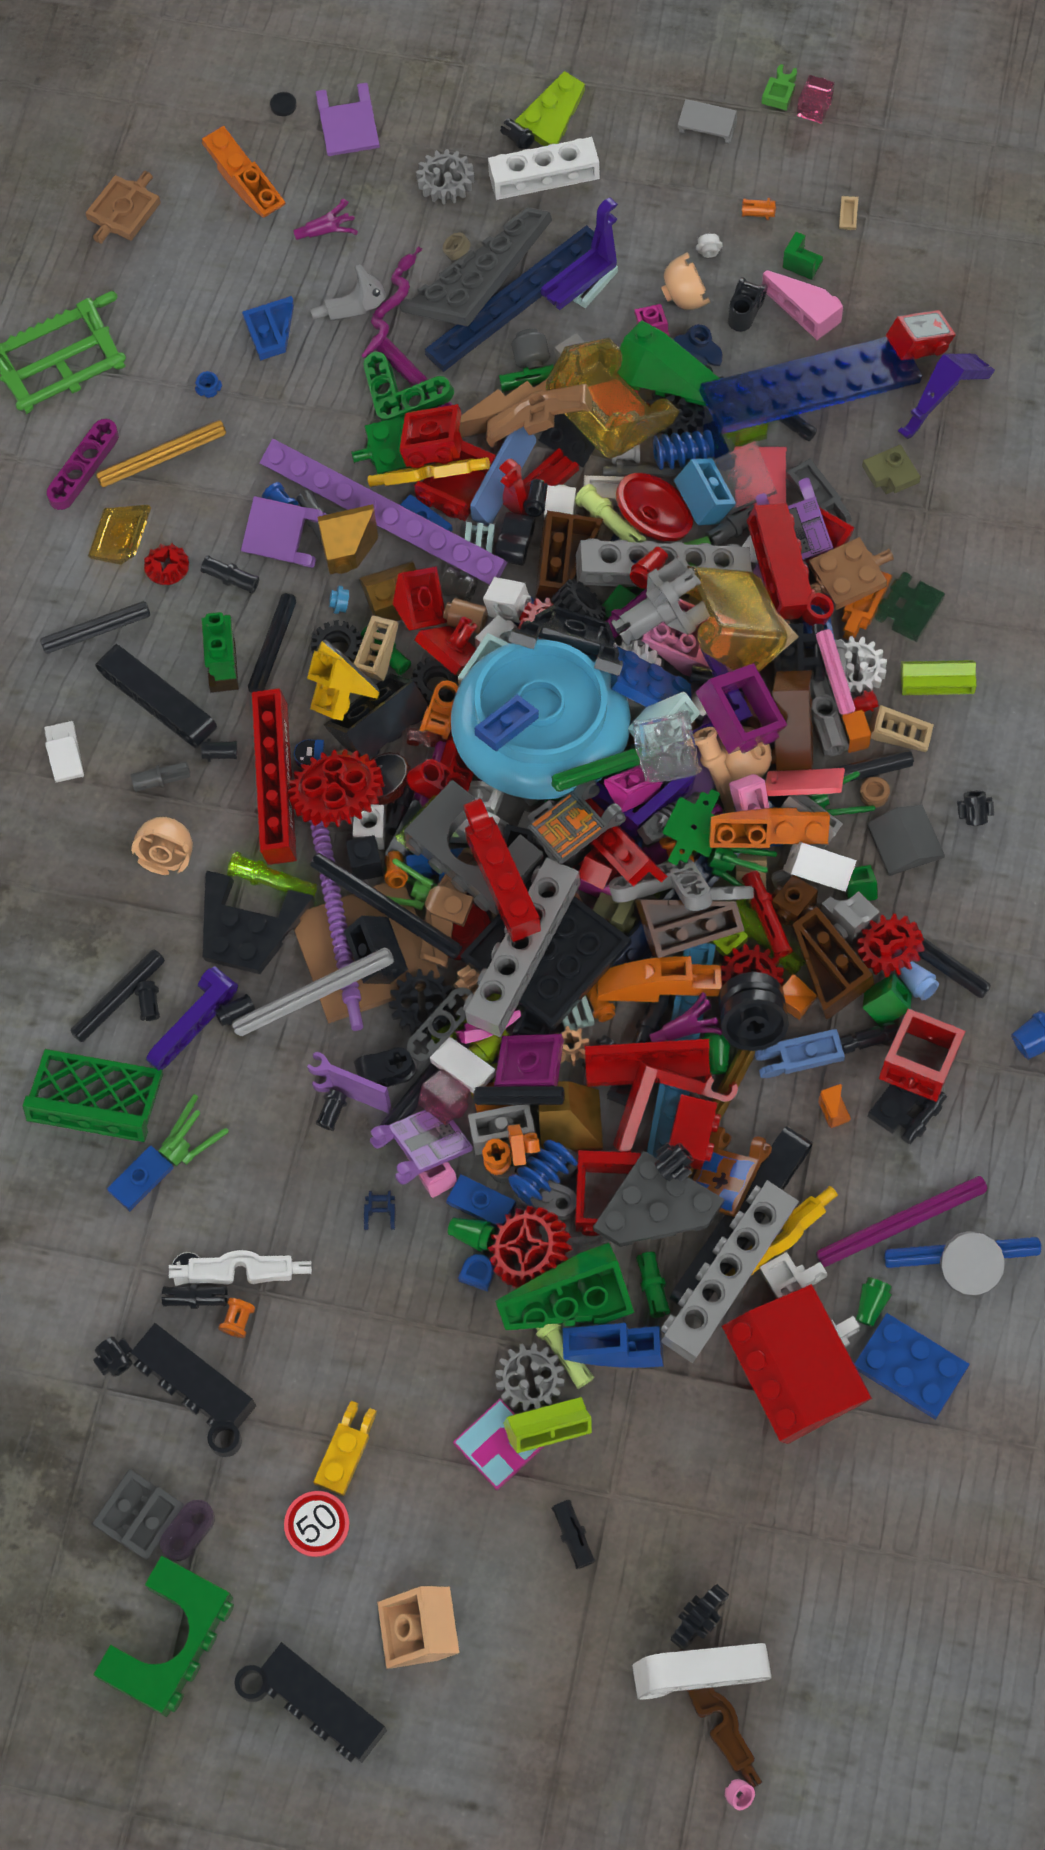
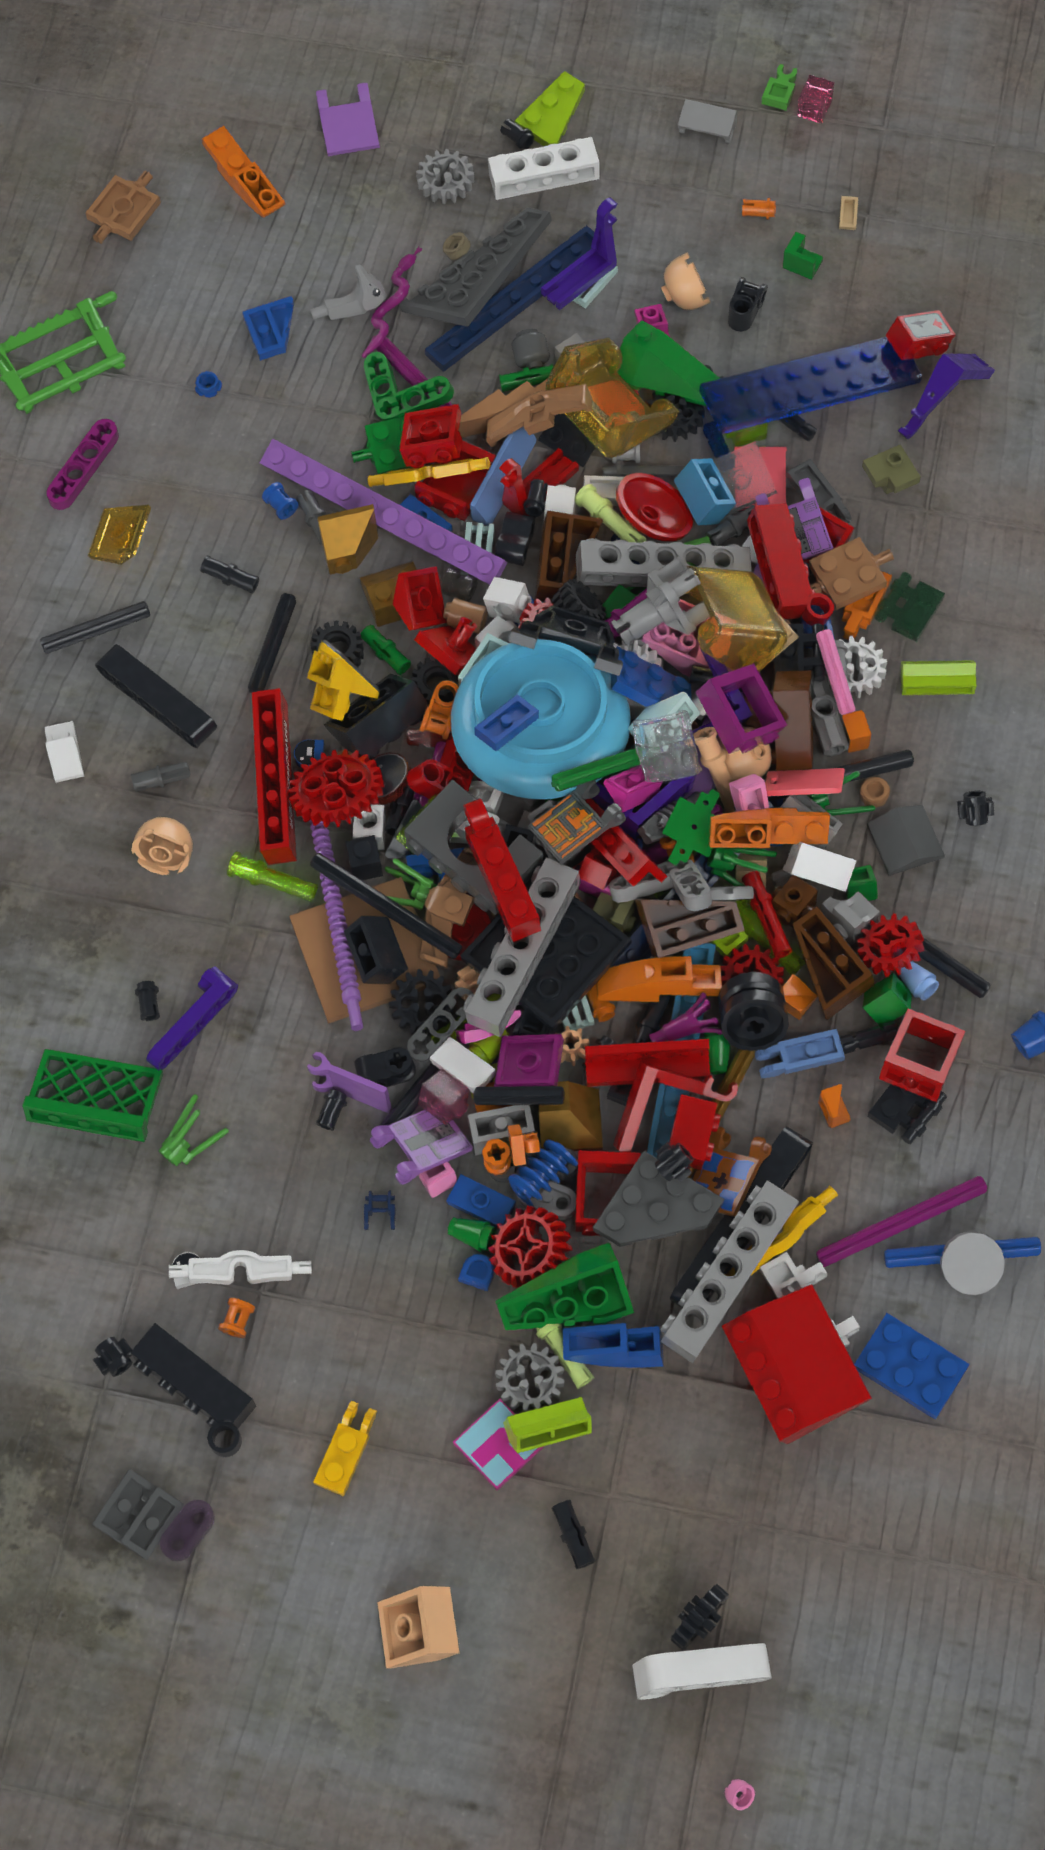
black axle [70,949,165,1042] -> none
green arch [93,1556,234,1717] -> none
pearl gold axle [96,420,226,487] -> none
blue plate [107,1145,174,1212] -> none
red gear [144,543,189,585] -> none
black pin [162,1284,228,1309] -> none
green hips [201,612,239,693] -> none
black pin [201,739,237,762] -> none
black wing [202,871,316,974] -> none
black pin [214,994,255,1026] -> none
light grey axle [232,948,394,1036] -> none
black hinge [234,1642,387,1763] -> none
medium lavender flag [241,496,327,568] -> none
black piece [270,92,297,116] -> none
piece [284,1491,350,1557] -> none
magenta piece [293,199,358,240] -> none
dark azure plate [329,585,349,614] -> none
tan slope [353,615,399,681] -> none
orange pin [384,851,408,889] -> none
red cone [630,547,668,589] -> none
green pin [636,1251,670,1318] -> none
blue piece [653,430,714,470] -> none
dark blue plate [673,324,723,366] -> none
reddish brown piece [676,1649,763,1788] -> none
white plate [696,234,723,258] -> none
bright pink slope [762,270,843,340] -> none
red pin [852,690,879,712] -> none
green cone [856,1277,892,1327] -> none
tan slope [869,705,934,752] -> none

